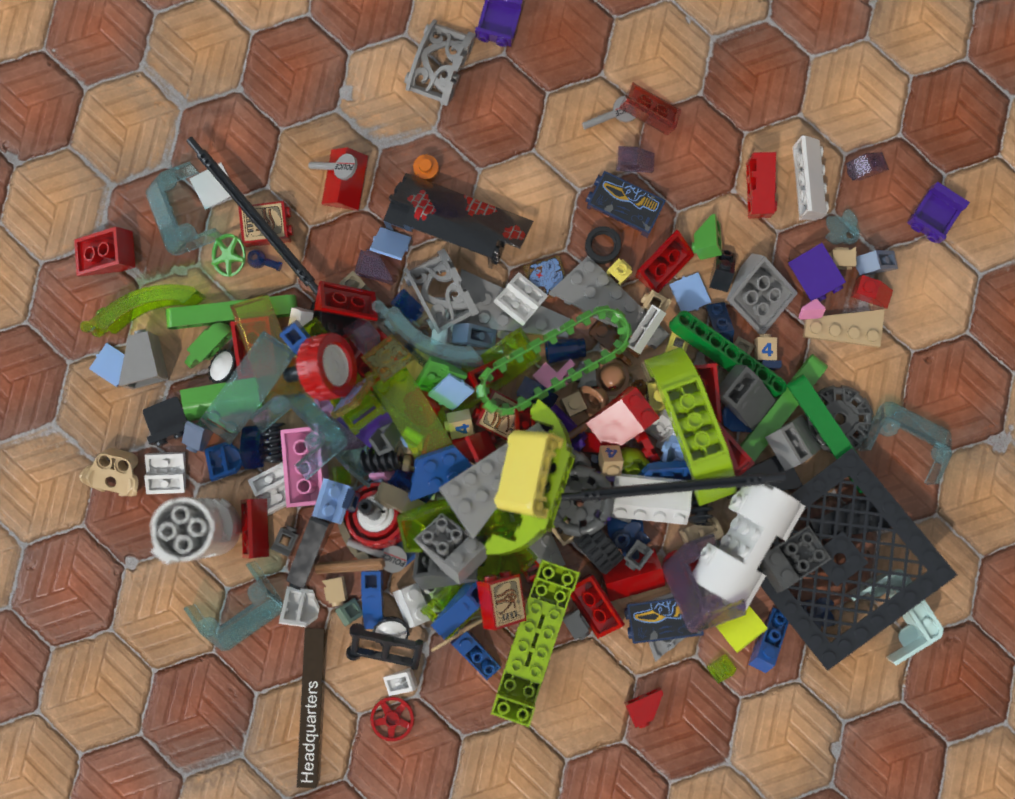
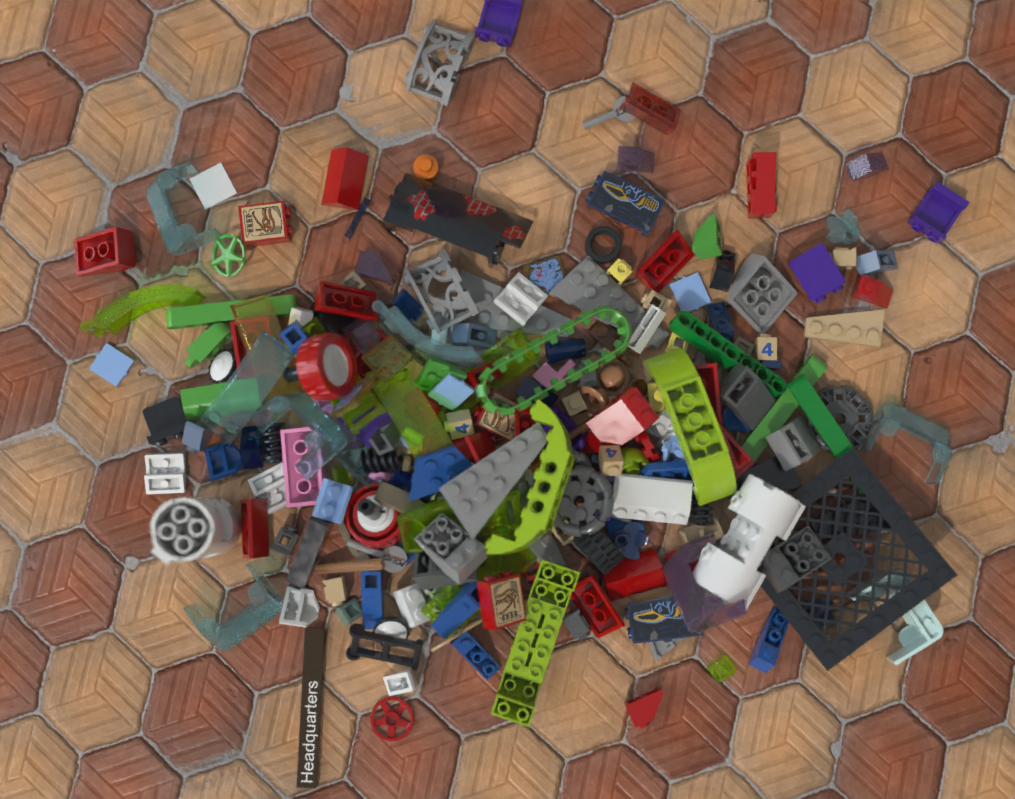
tan piece [79,448,138,496] -> none
light grey slope [119,329,169,389] -> none
black axle [186,137,318,296] -> none
clear blue bar [247,249,282,271] -> none
light grey piece [308,154,357,180] -> none
dark blue tile [342,488,361,513] -> none
light blue piece [370,227,412,260] -> none
light yellow windscreen [494,430,564,519] -> none
black axle [561,473,786,501] -> none
dark grey window [624,539,654,571] -> none
neon yellow slope [710,603,768,653] -> none
white slope [793,135,829,220] -> none
bright pink slope [798,299,826,320] -> none
none -> dark blue piece [343,193,372,243]

